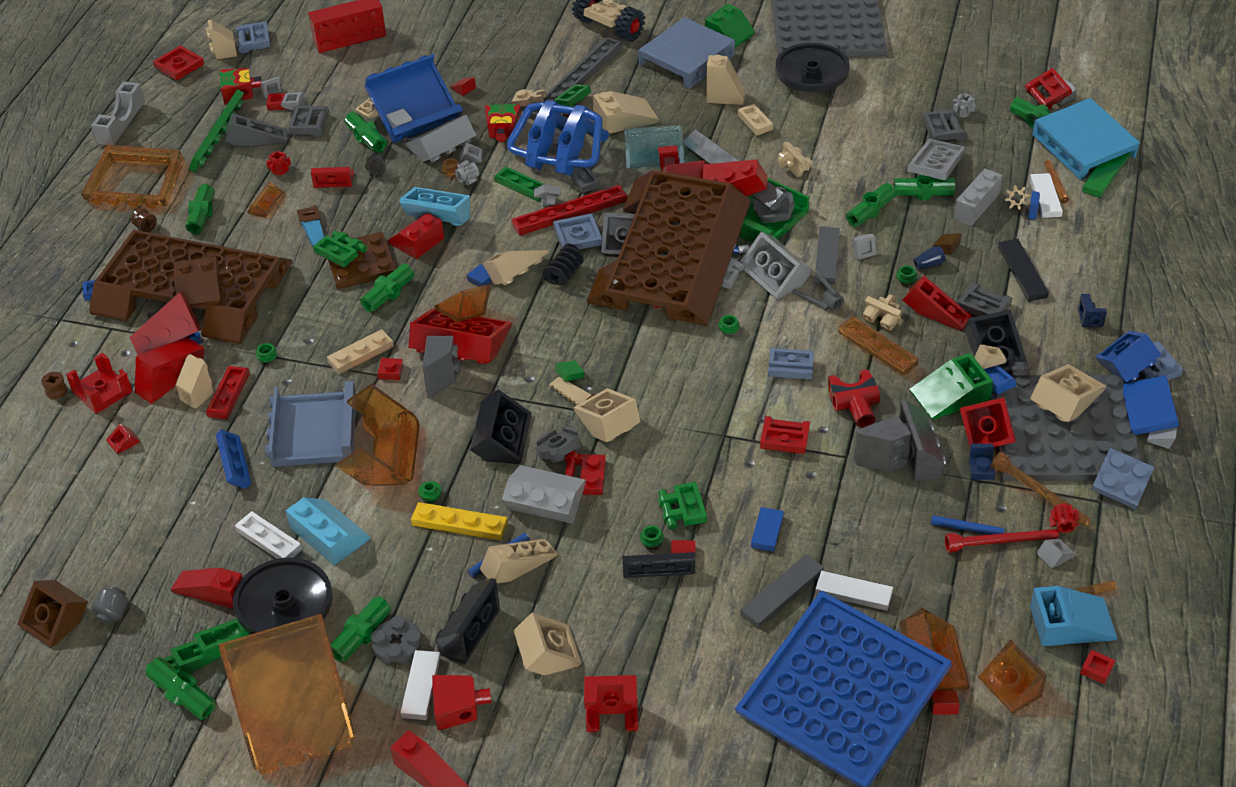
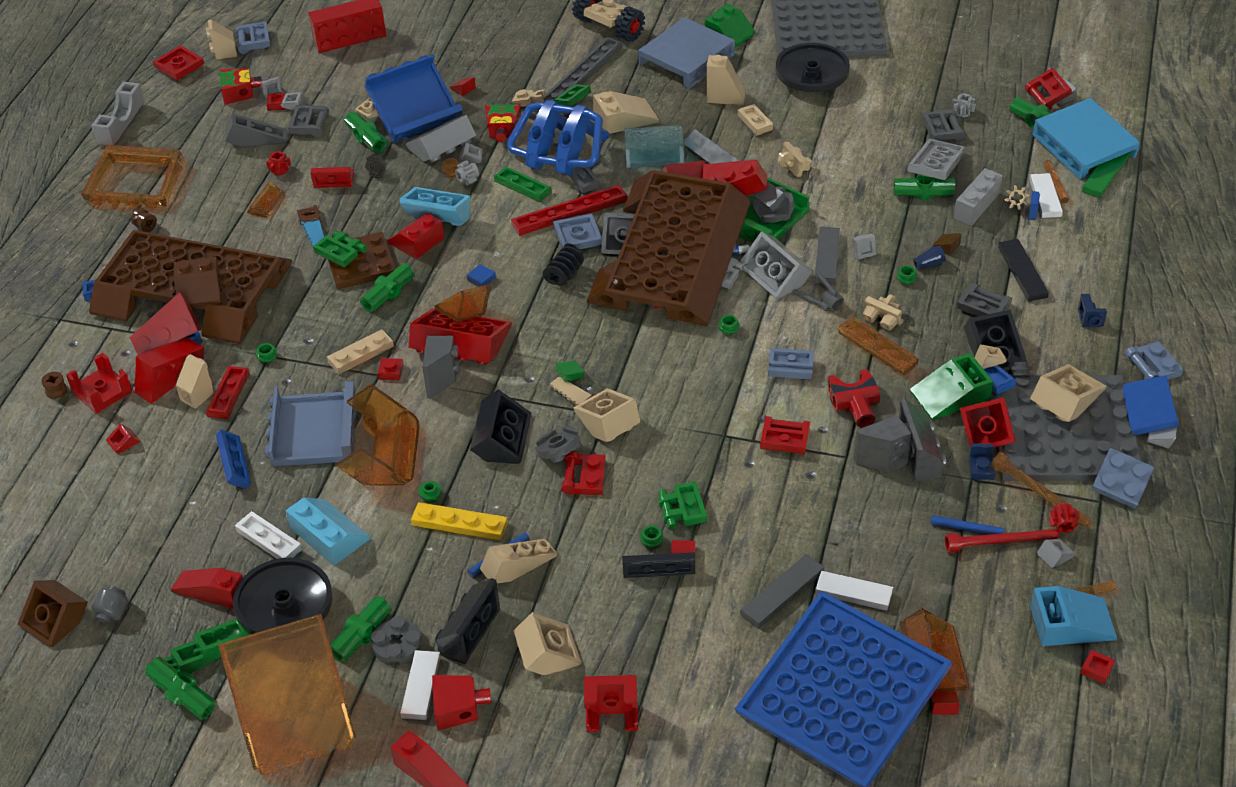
green piece [185,184,215,235] -> none
green plate [188,89,244,173] -> none
light grey slope [386,109,413,129] -> none
tan slope [482,250,549,285] -> none
light grey slope [502,465,586,524] -> none
light grey tile [534,184,561,207] -> none
red slope [658,145,679,171] -> none
blue tile [751,507,784,552] -> none
green piece [846,183,896,228] -> none
red slope [902,276,972,331] -> none
clear orange slope [978,639,1047,713] -> none
blue slope [1095,331,1161,382] -> none

